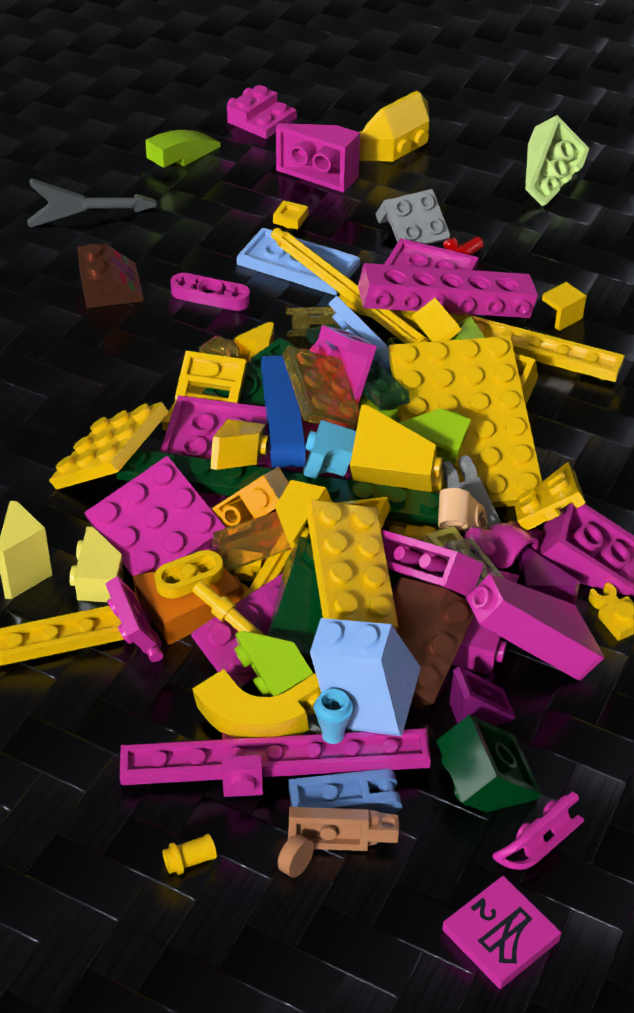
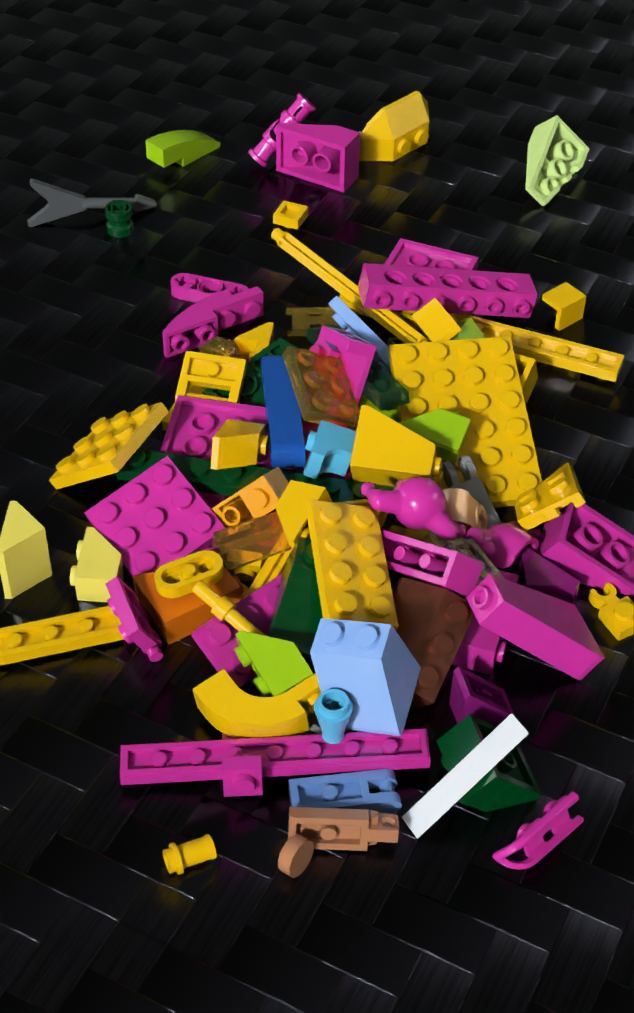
copper slope [77,244,144,308] -> none
dark pink plate [227,85,297,139] -> none
light blue tile [237,228,360,295] -> none
light grey bracket [375,189,450,245] -> none
dark pink tile [442,876,561,989] -> none
red arm [443,237,484,255] -> none
none -> dark green wheel [105,200,134,238]
none -> dark pink slope [162,286,264,358]
none -> dark pink piece [248,93,316,167]
none -> dark pink piece [361,477,466,541]
none -> white sticker [402,713,529,839]

